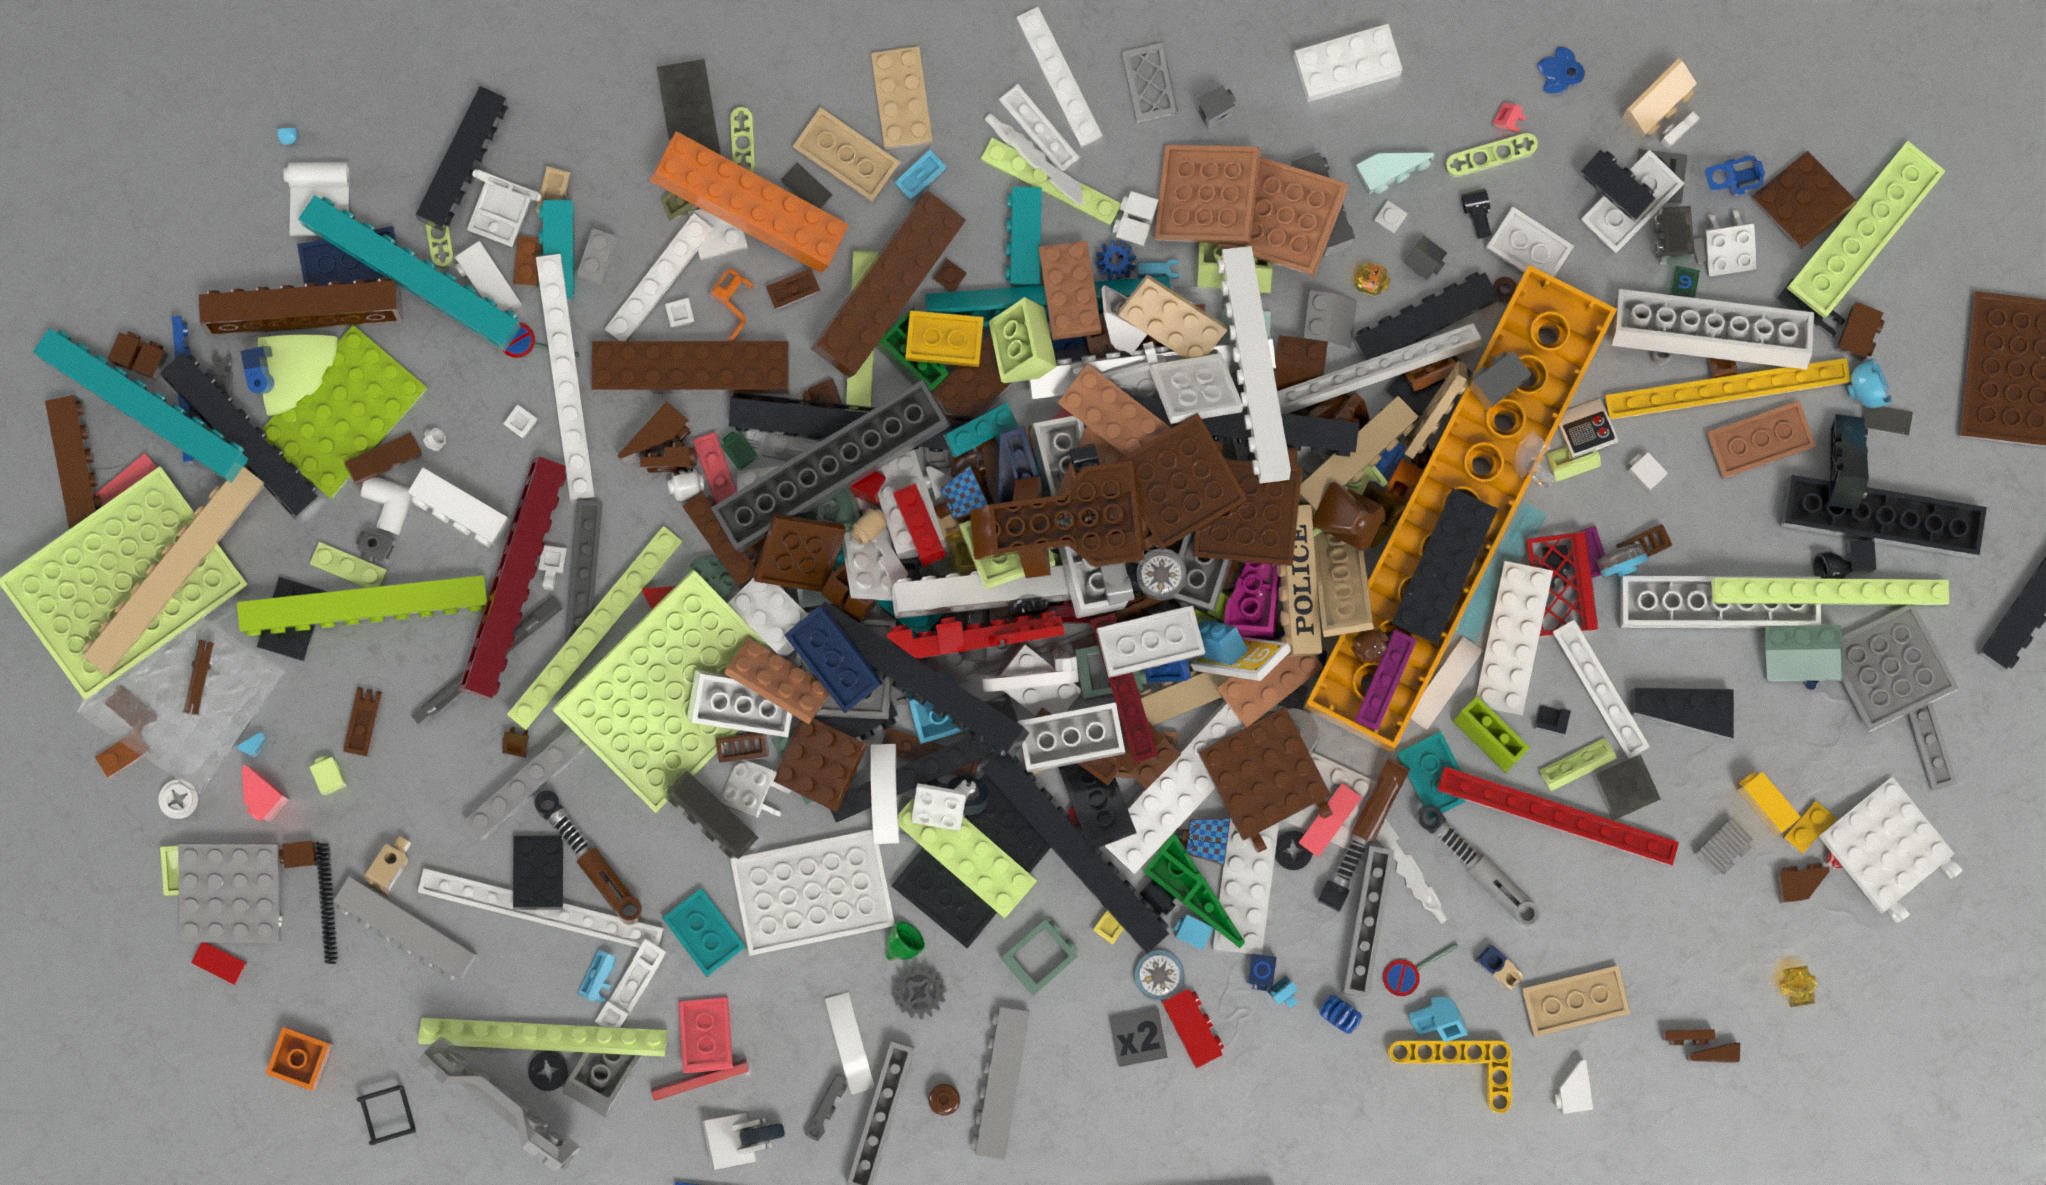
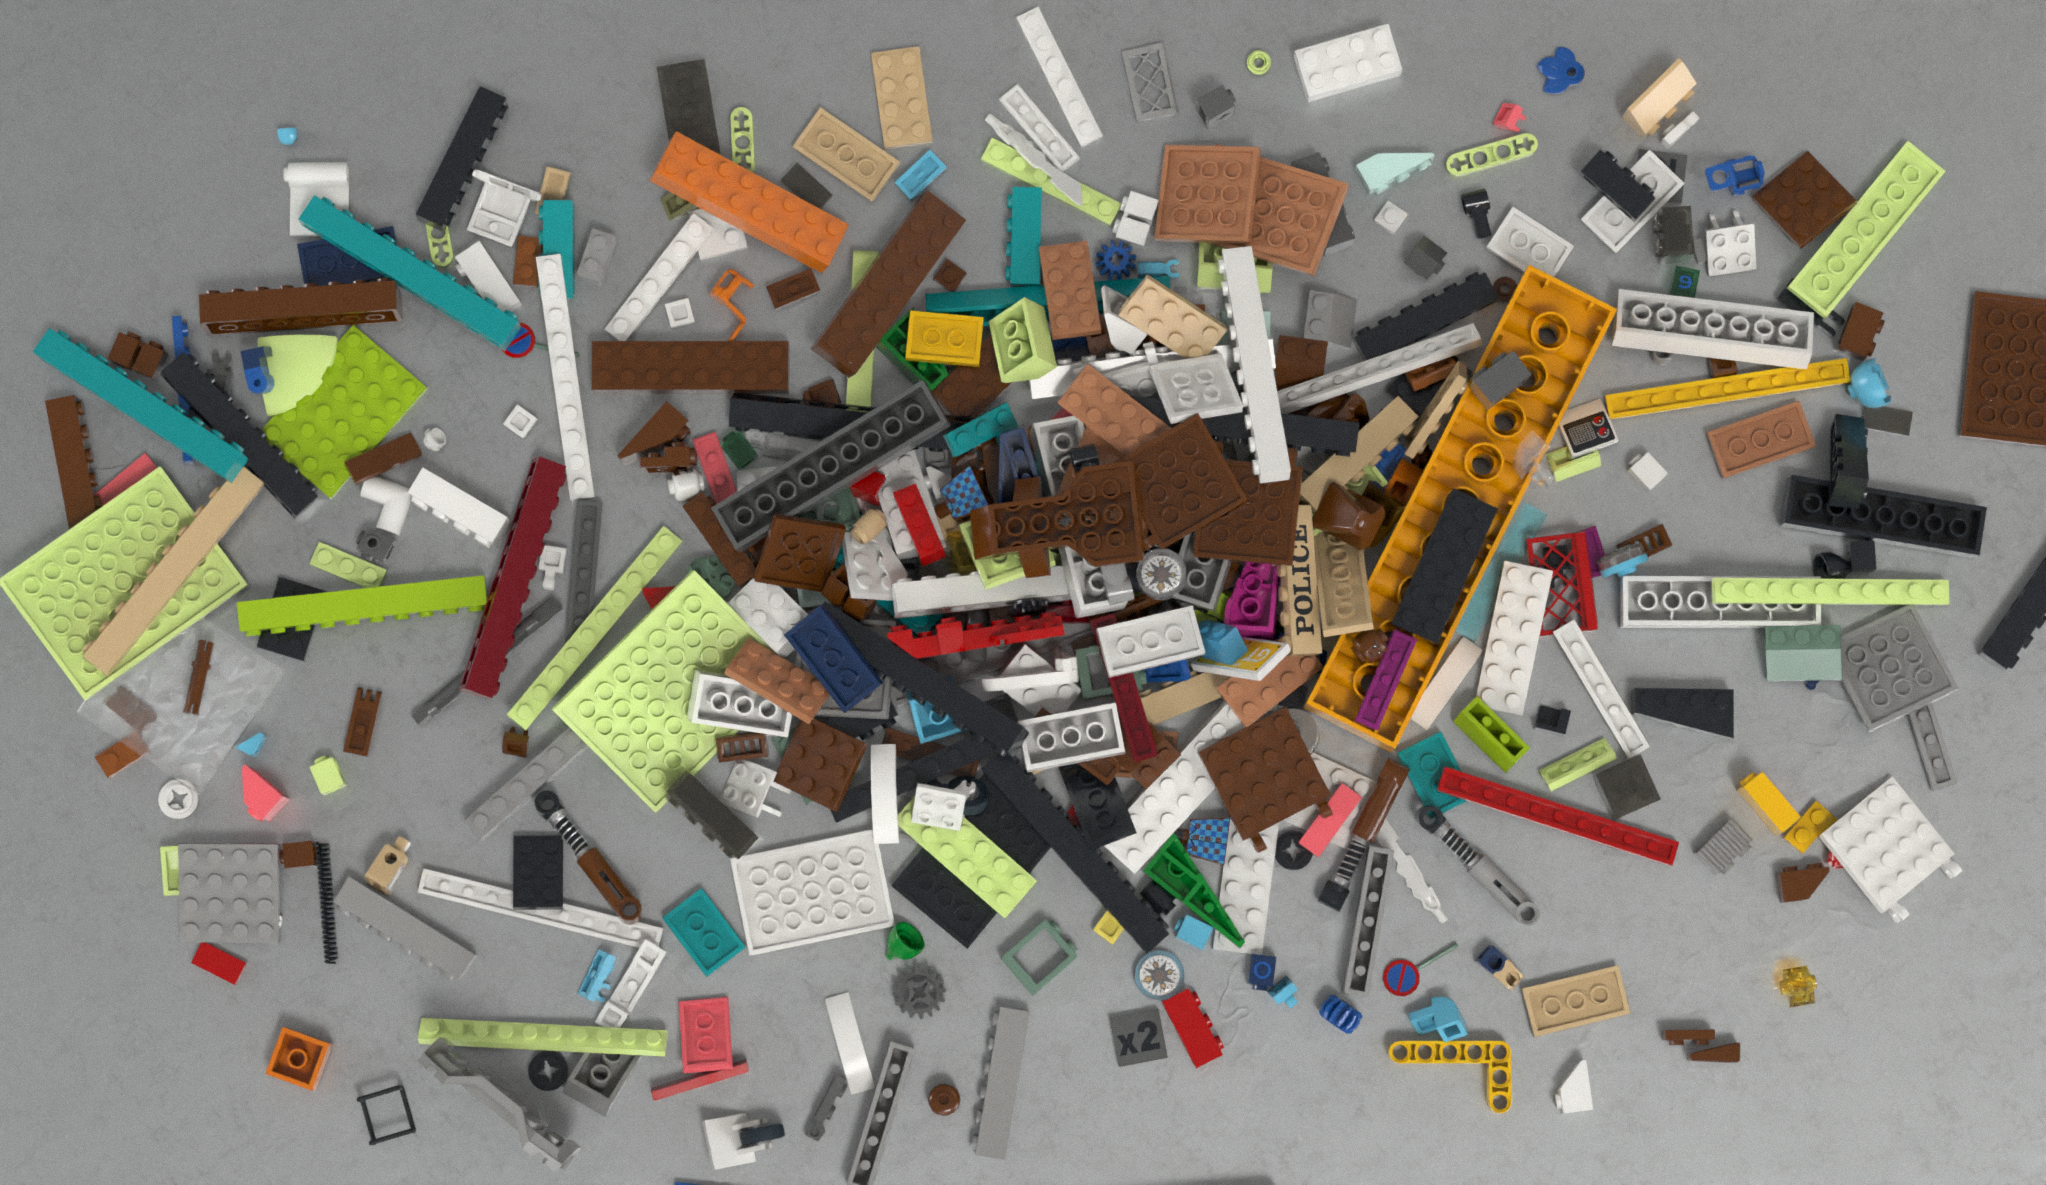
clear yellow head [1353,262,1391,297] -> none
none -> yellowish green plate [1247,50,1271,75]

